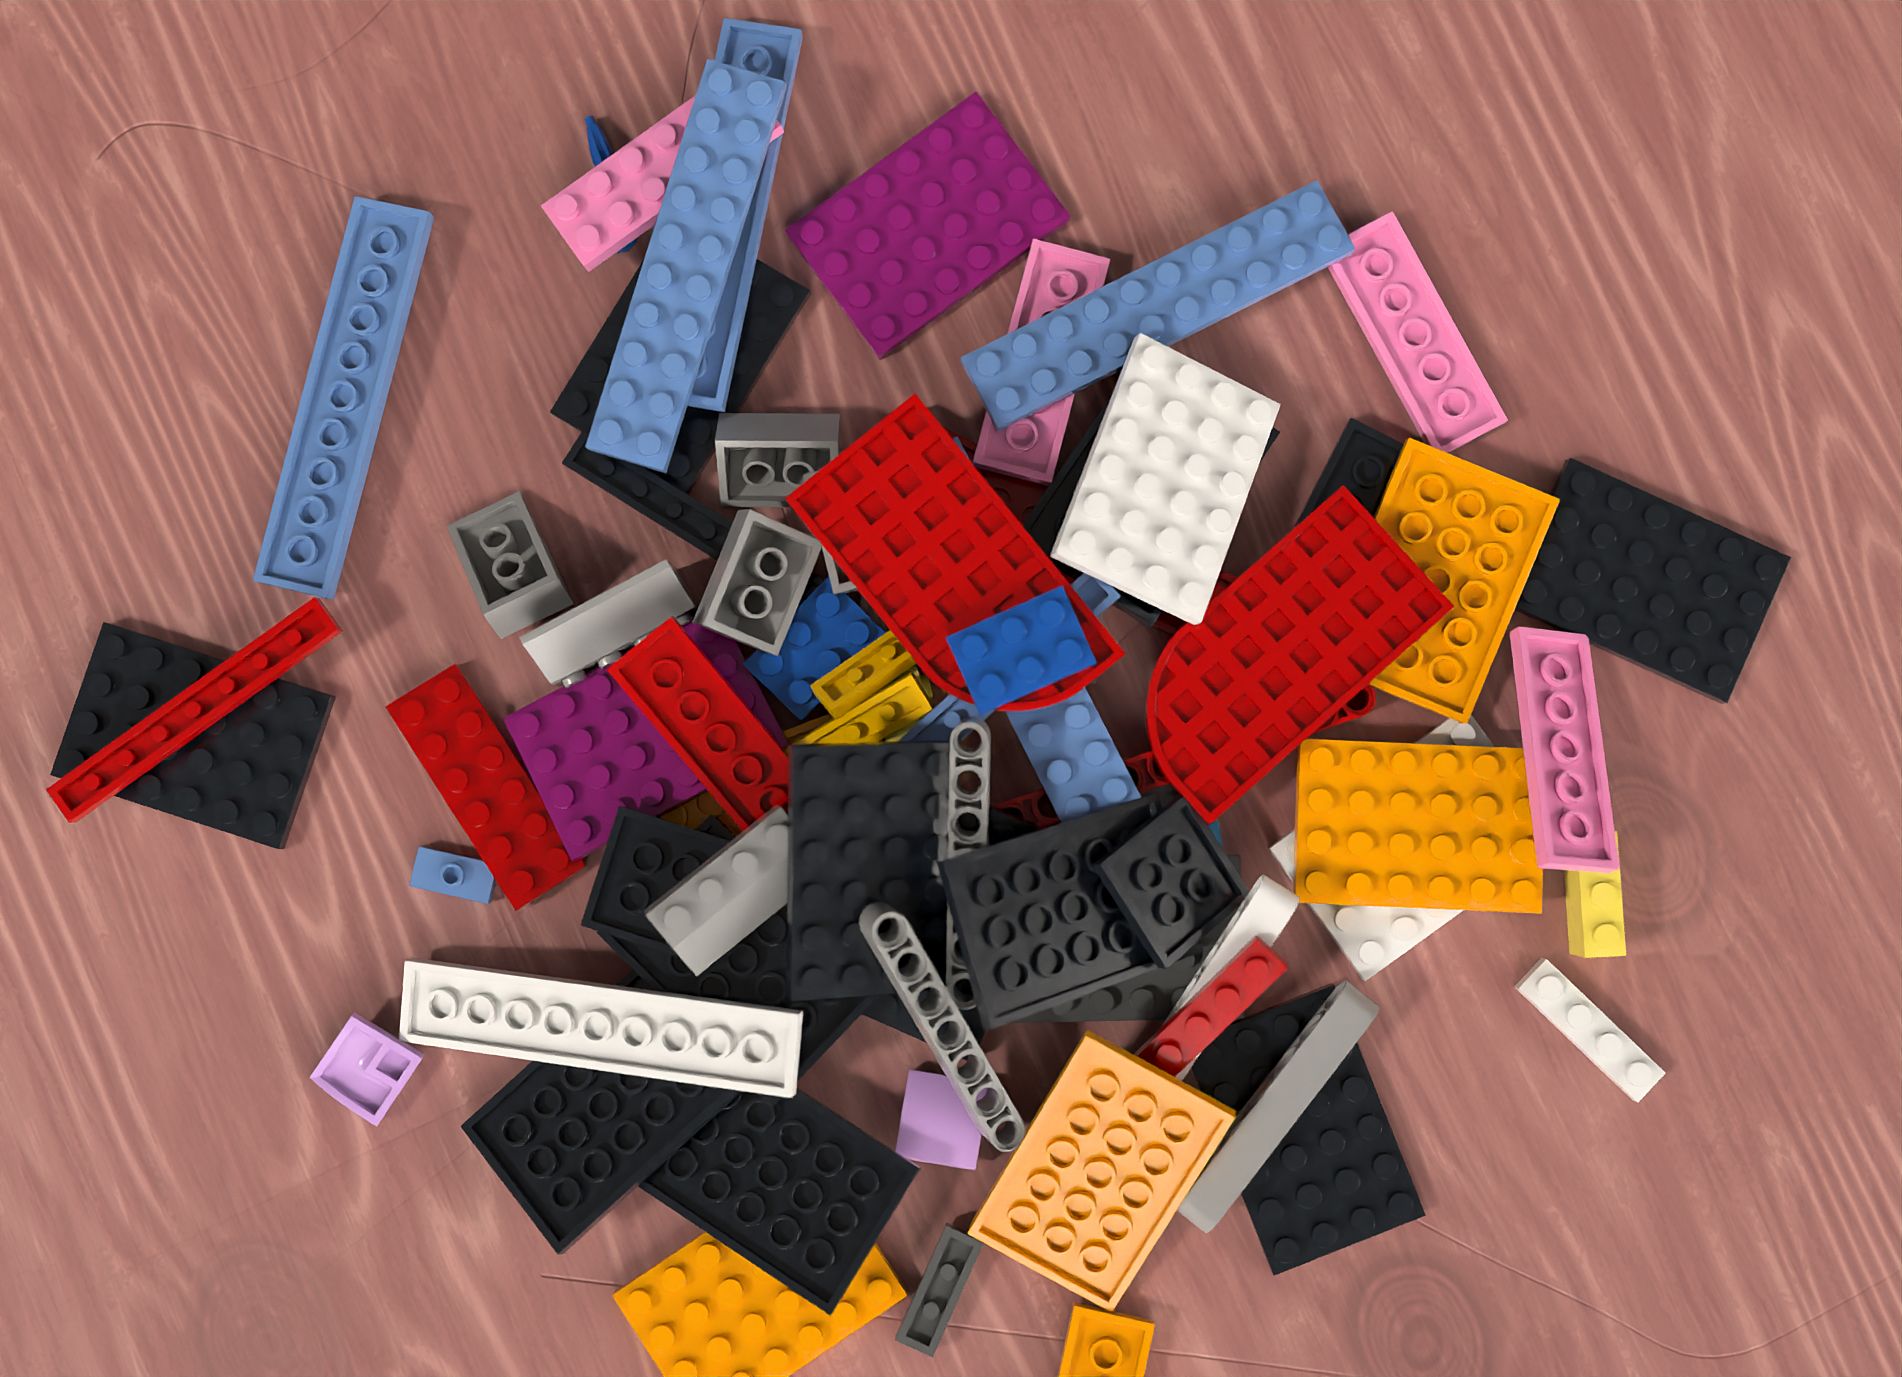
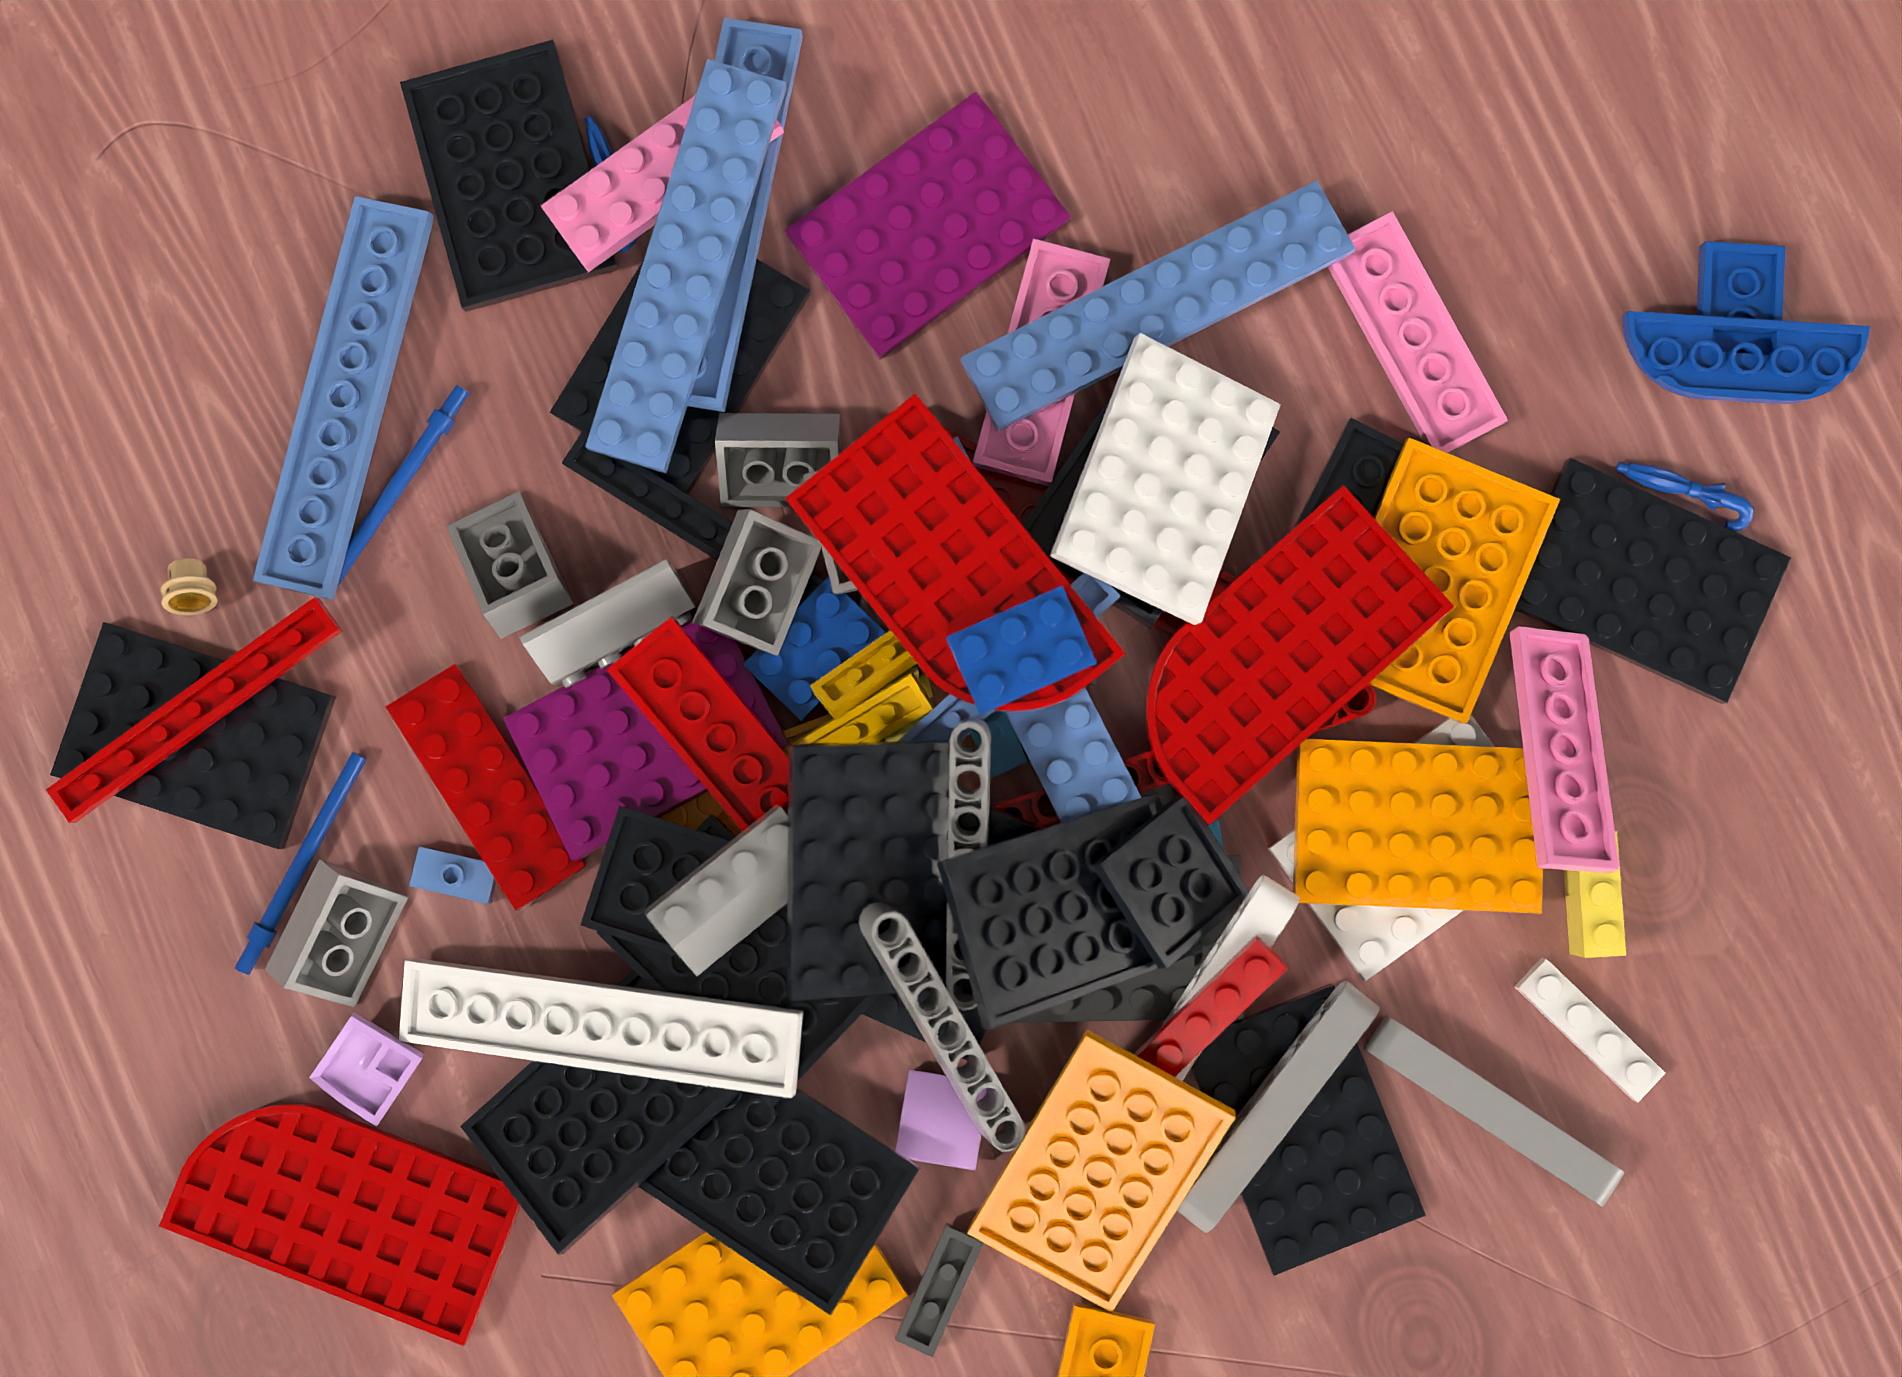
none -> red plate [159,1103,521,1346]
none -> tan piece [160,558,218,615]
none -> blue bar [235,752,367,975]
none -> light grey slope [265,859,408,1007]
none -> blue bar [337,384,470,587]
none -> black plate [400,39,618,312]
none -> dark azure plate [970,710,1028,779]
none -> light grey beam [1364,1015,1625,1207]
none -> blue piece [1616,461,1754,532]
none -> blue plate [1622,241,1870,404]

